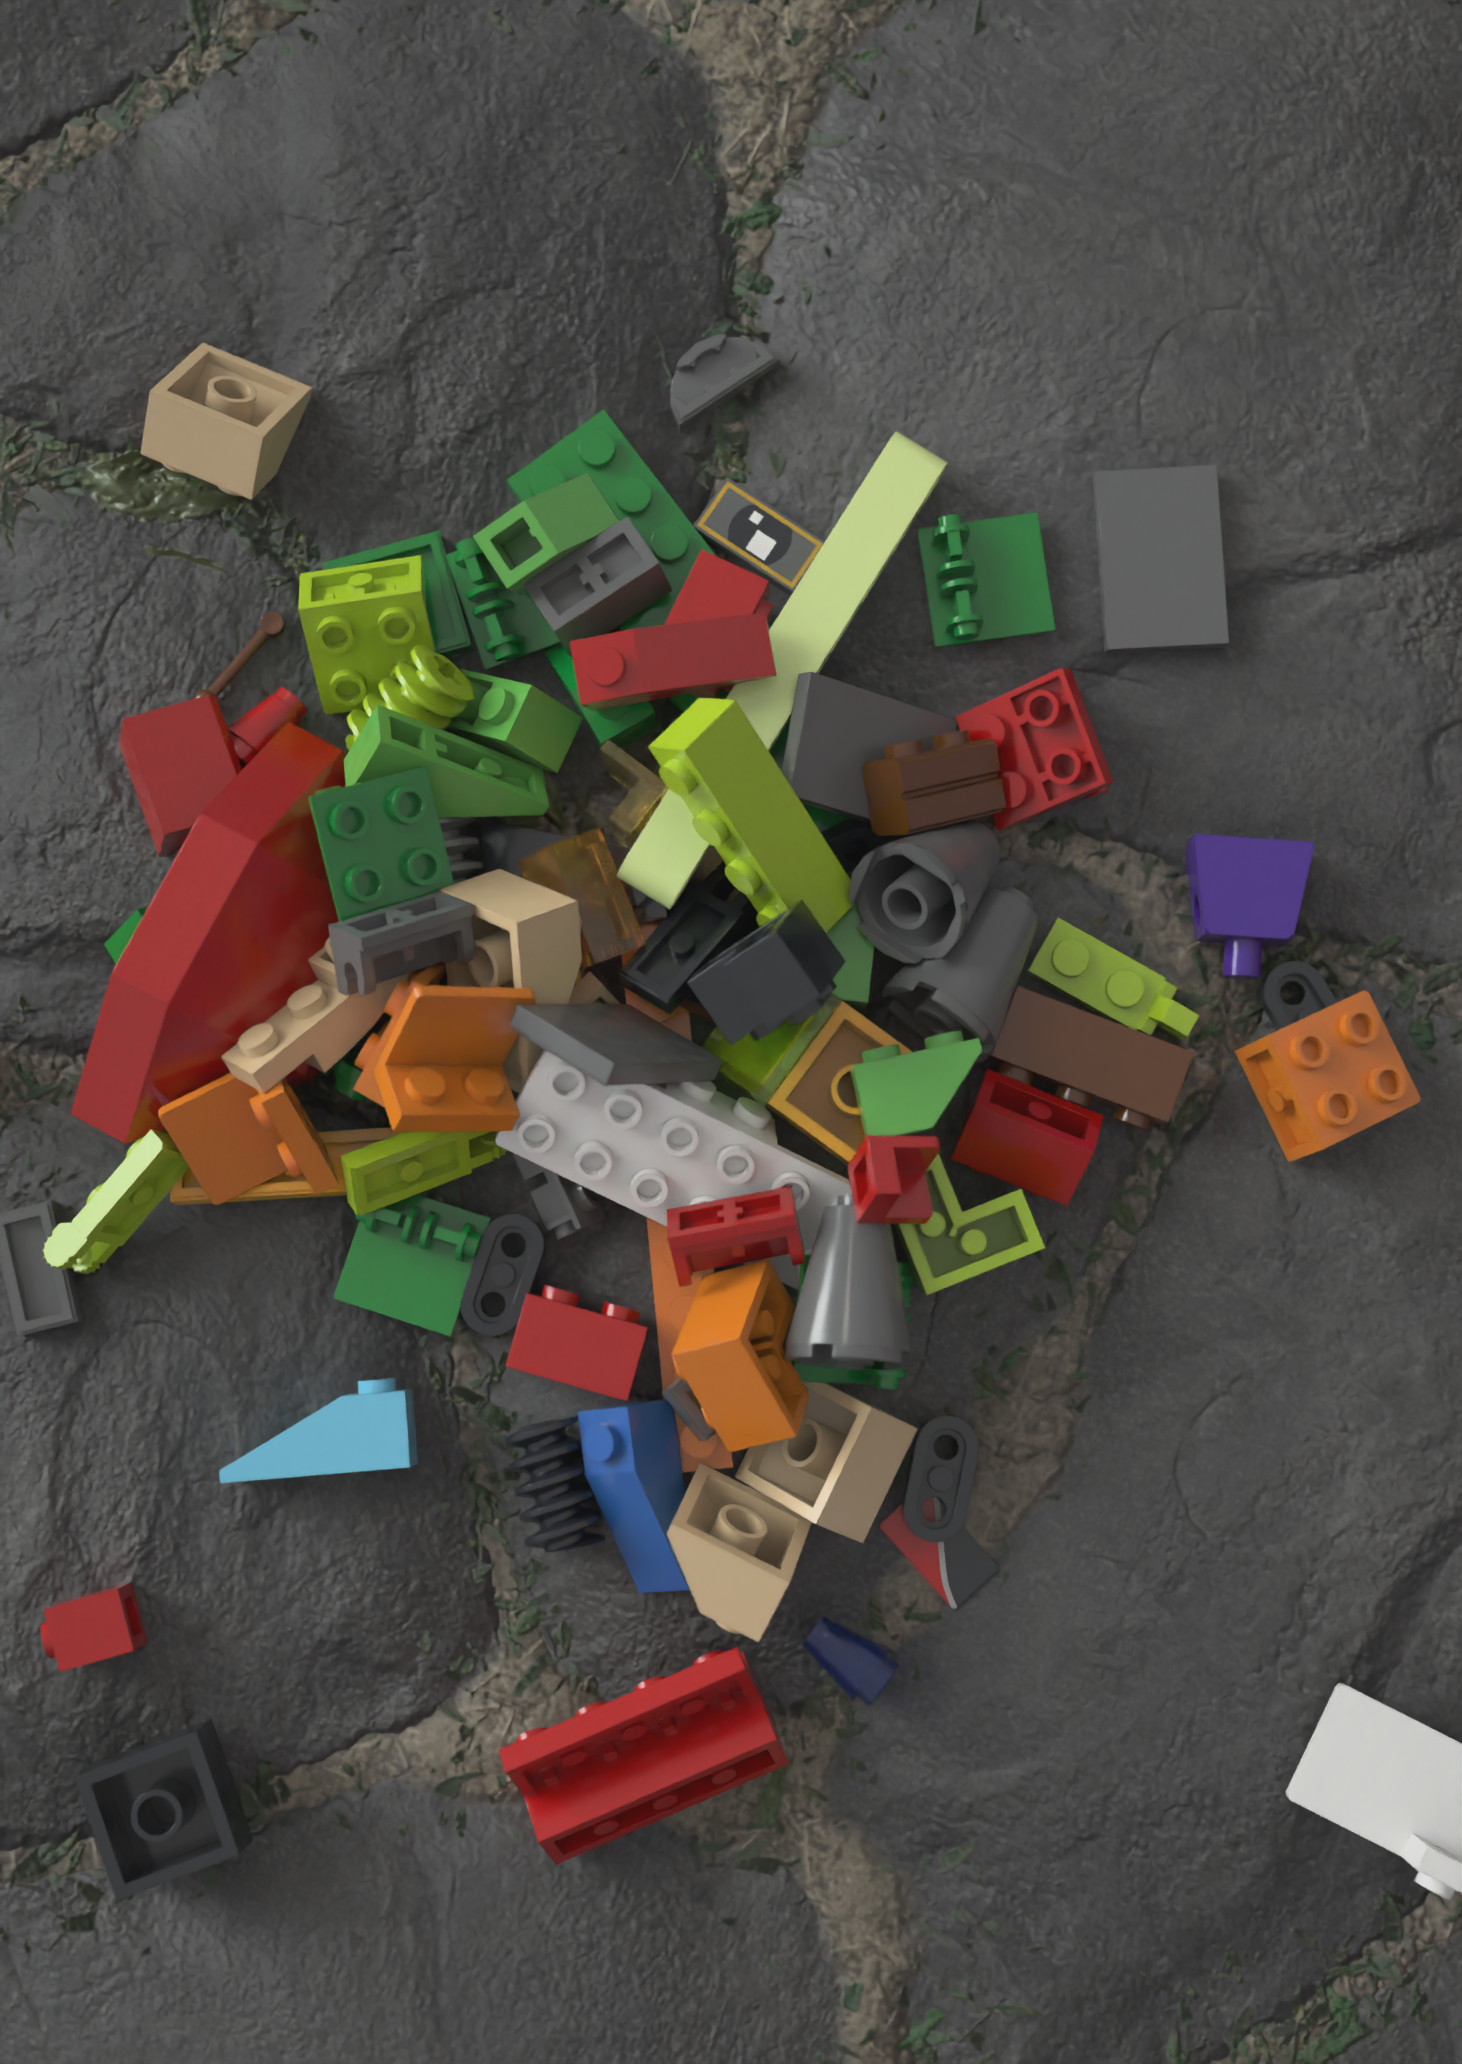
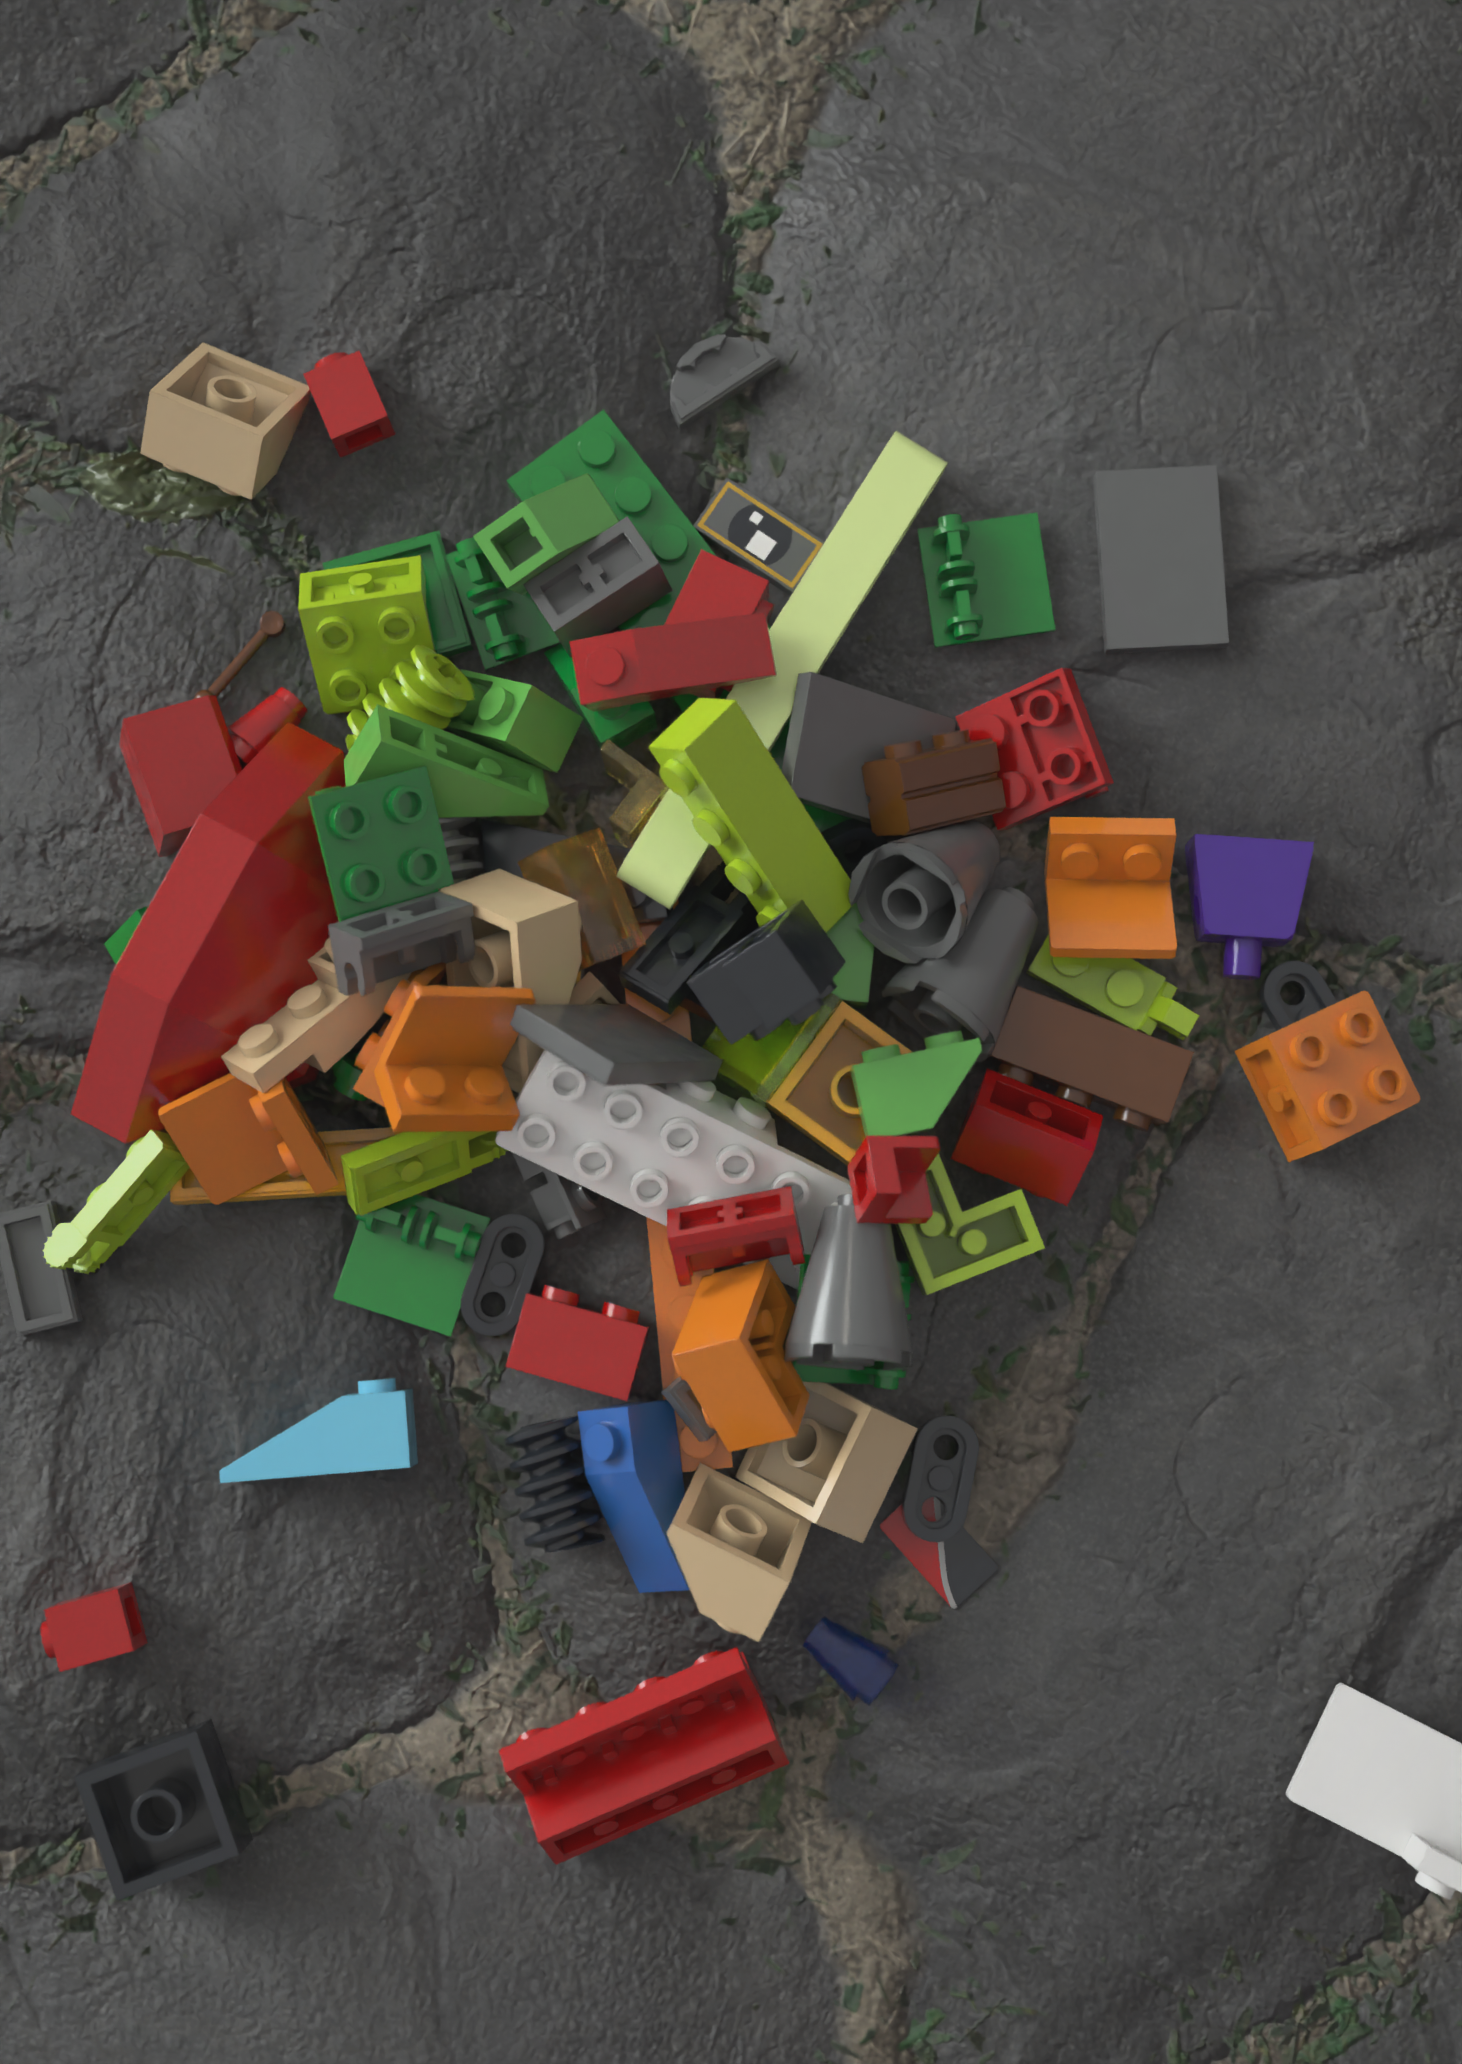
none -> red brick [303,350,396,458]
none -> orange bracket [1044,817,1177,959]

